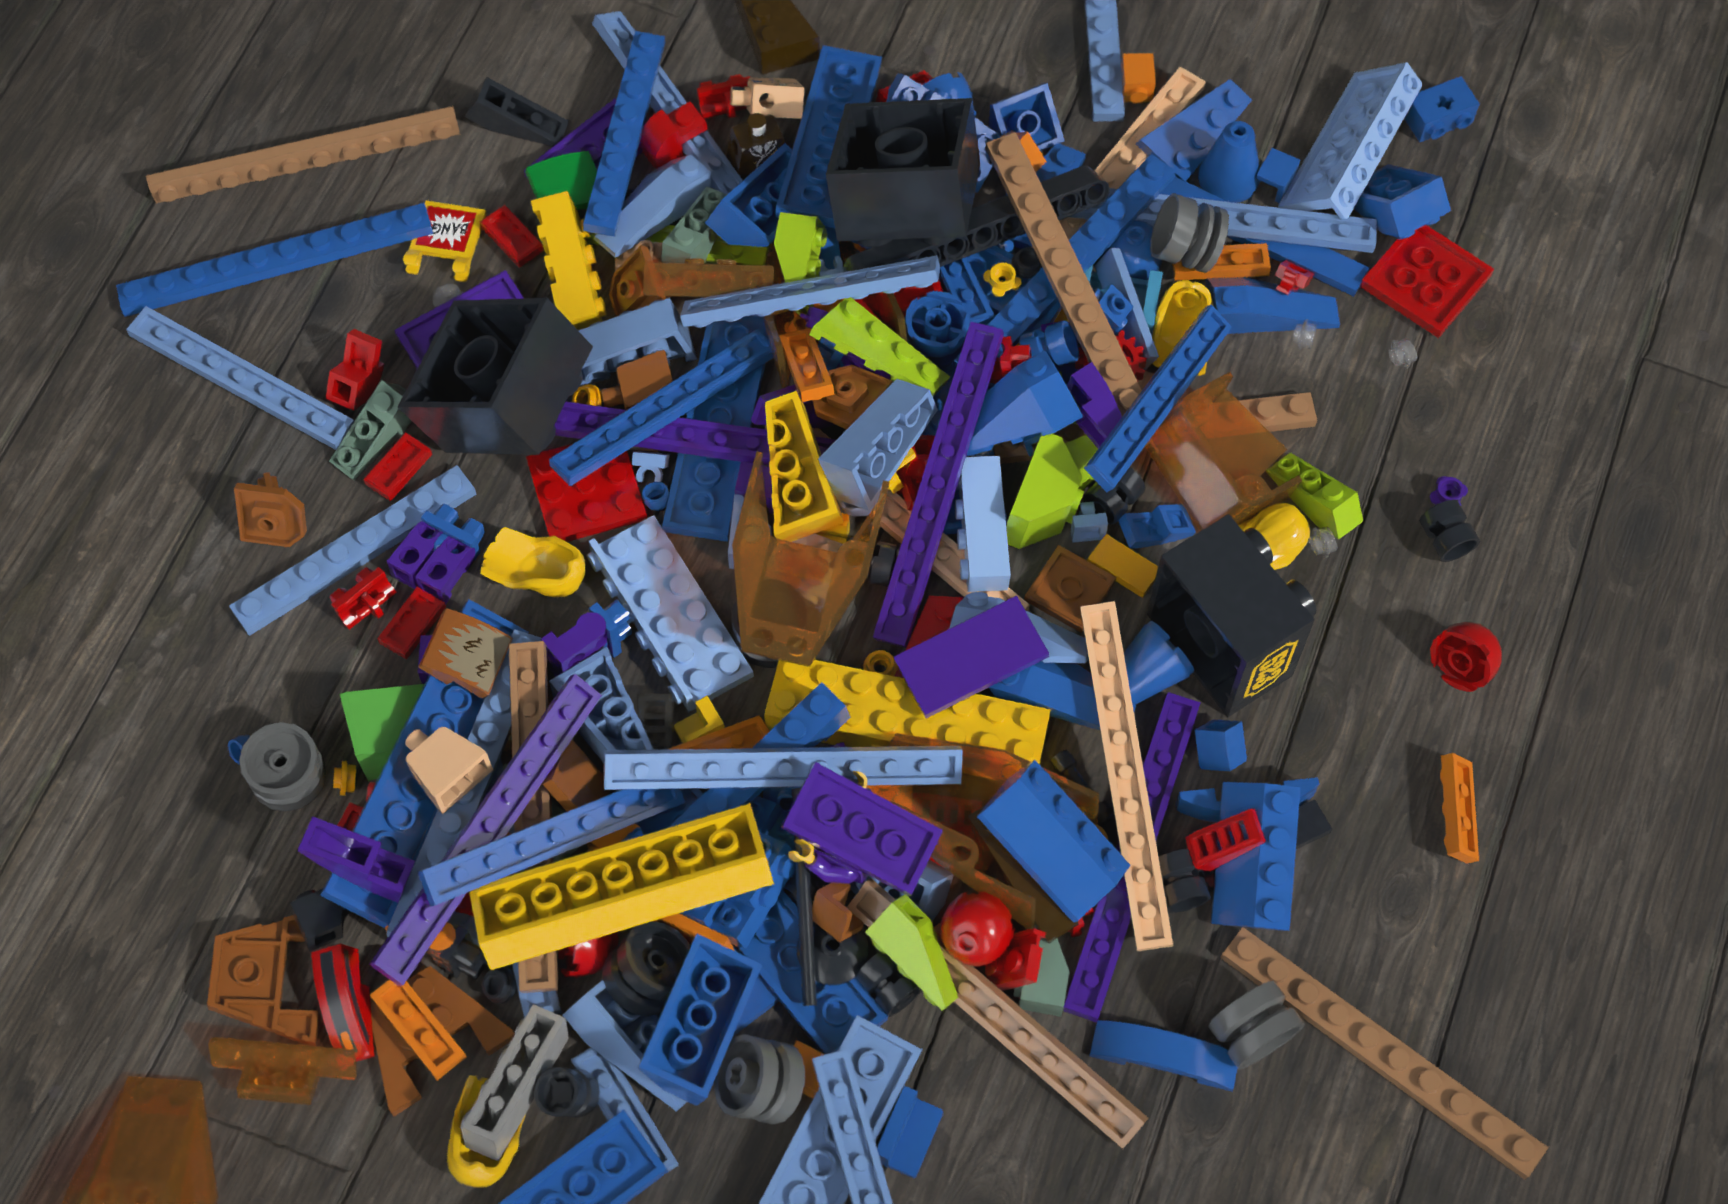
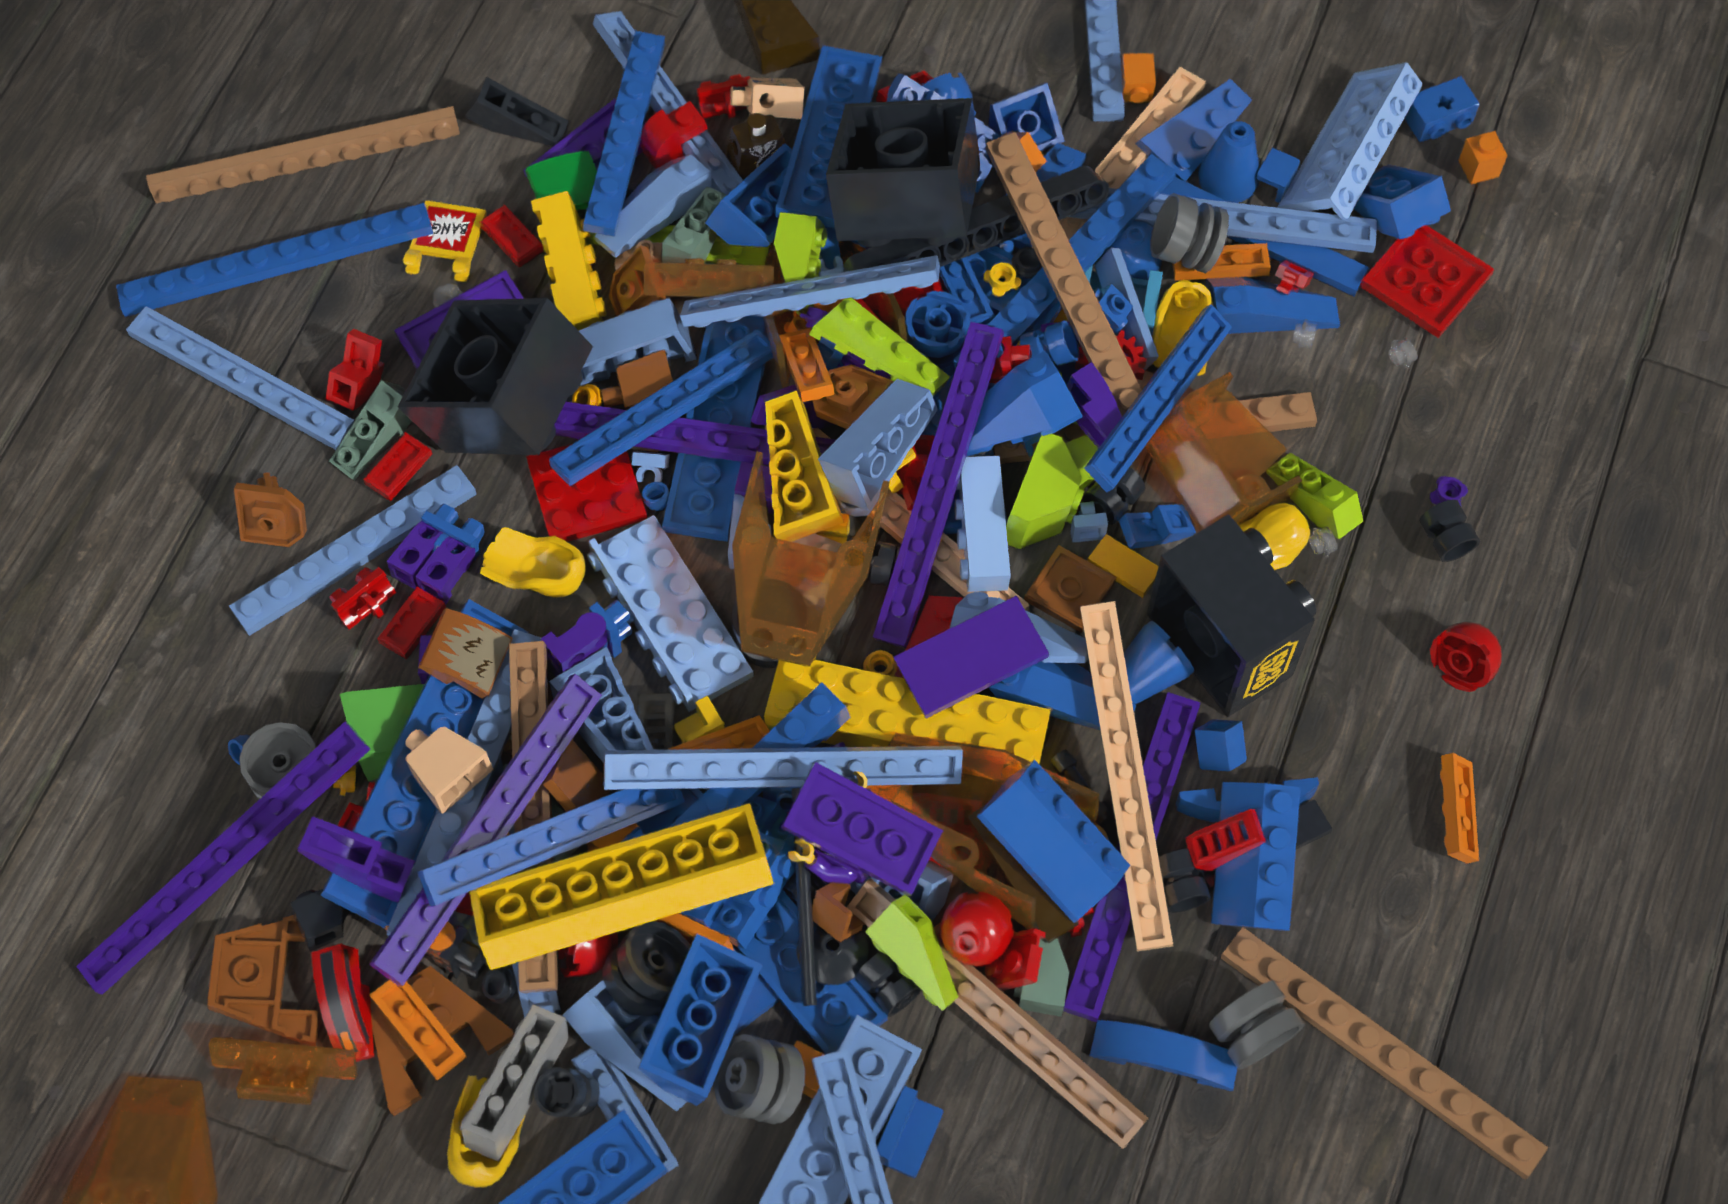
none -> dark purple plate [76,721,371,995]
none -> orange brick [1458,131,1508,184]

